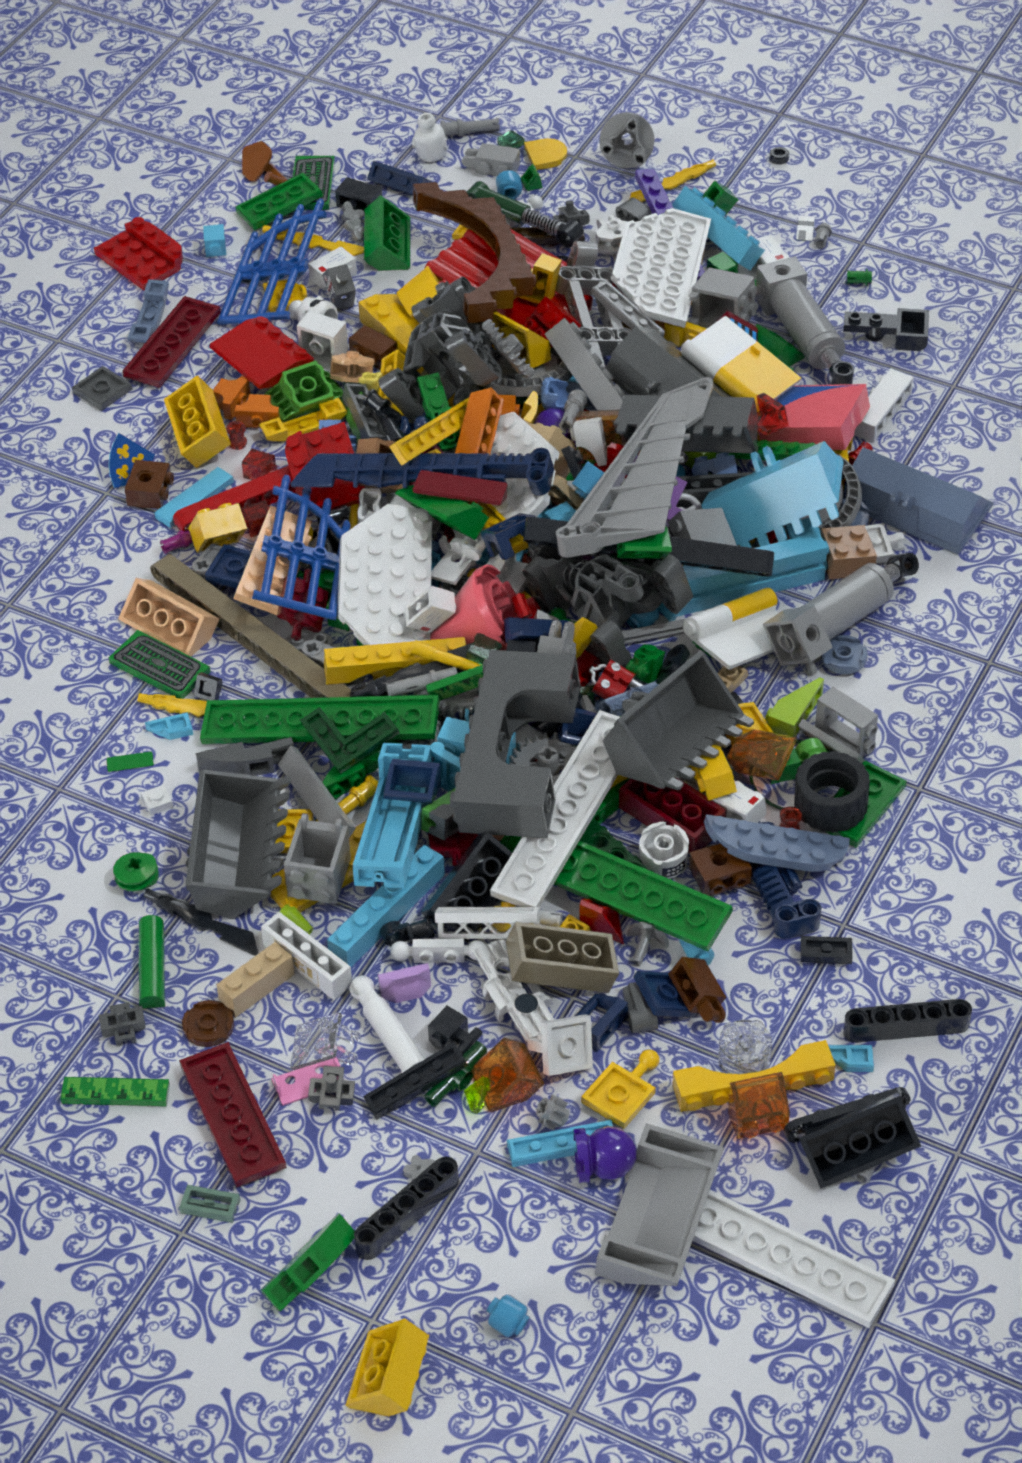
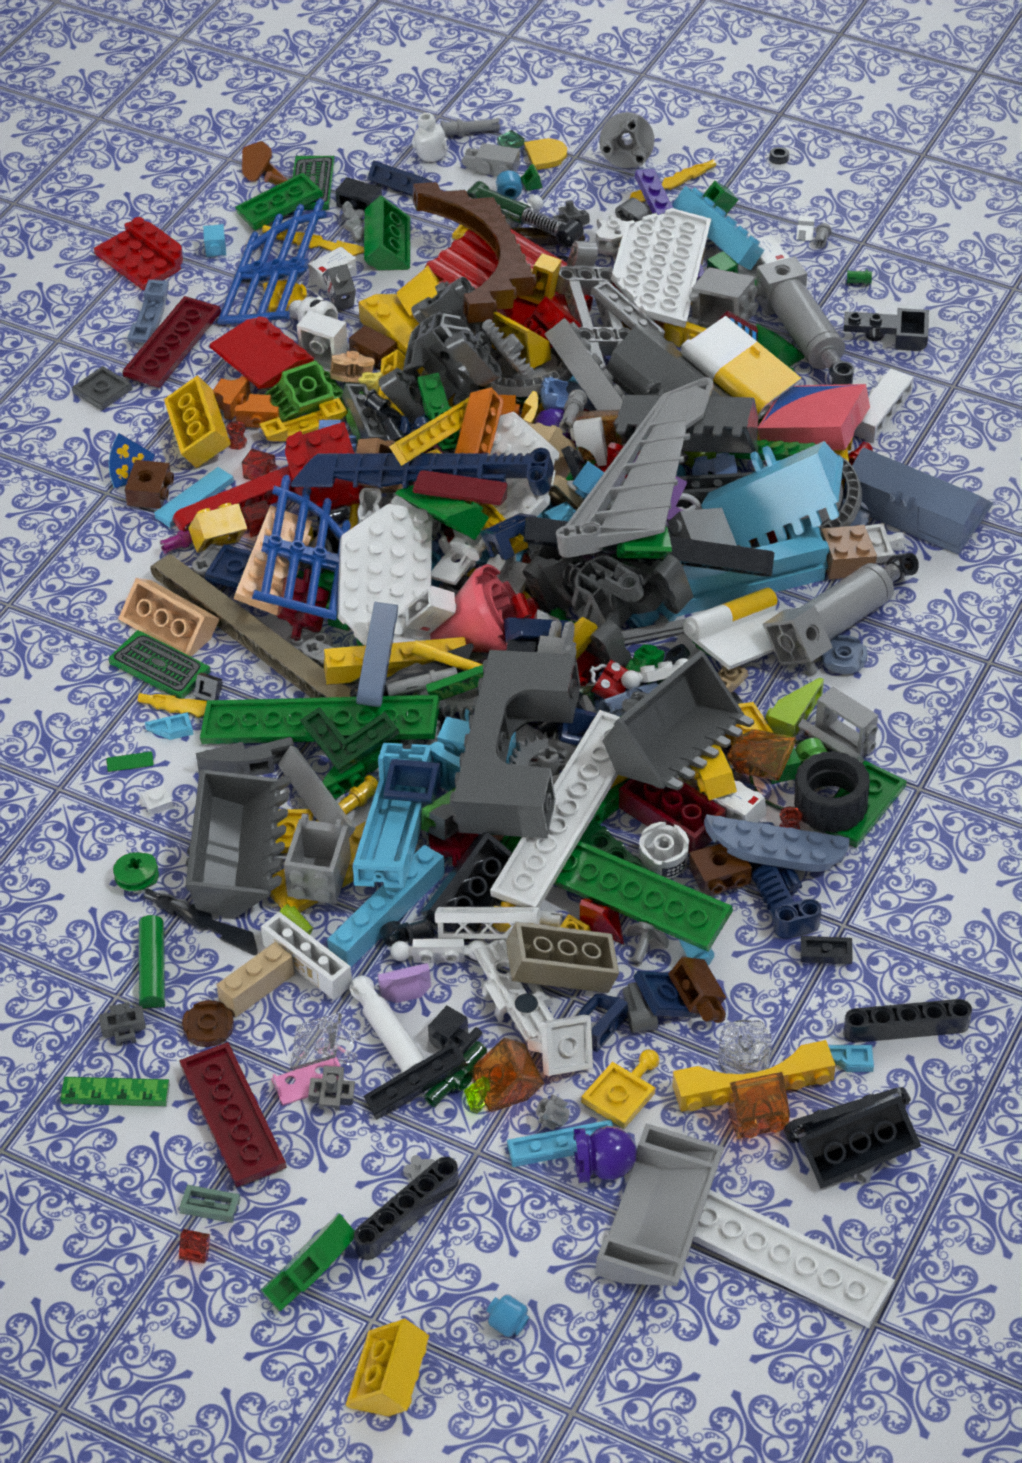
tile [466,633,502,665] -> none
clear red panel [756,393,789,435] -> none
none -> clear red tile [178,1229,210,1264]
none -> sand blue beam [357,602,398,707]
none -> white plate [621,658,688,689]

